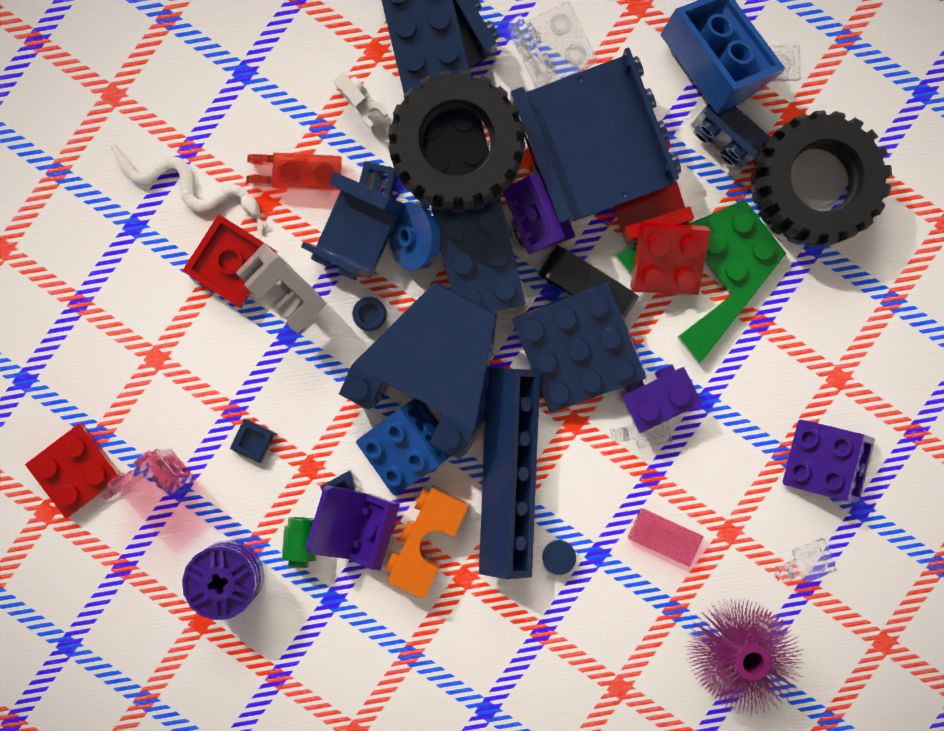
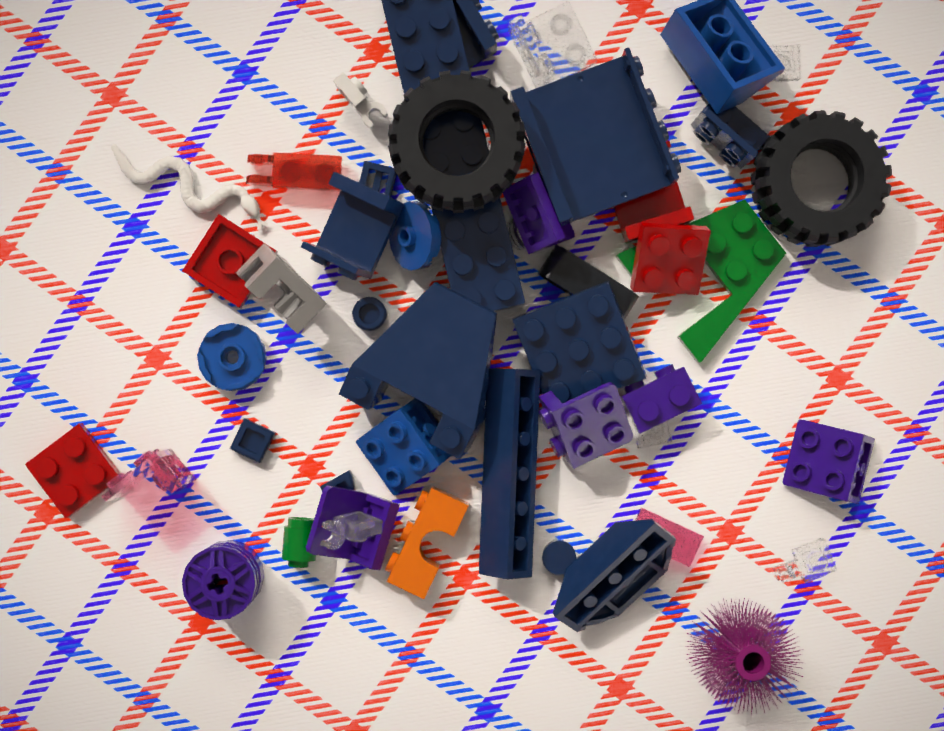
none -> blue plate [197,323,267,391]
none -> clear plate [320,511,383,550]
none -> dark purple bracket [538,382,633,469]
none -> dark blue wedge [553,519,676,632]

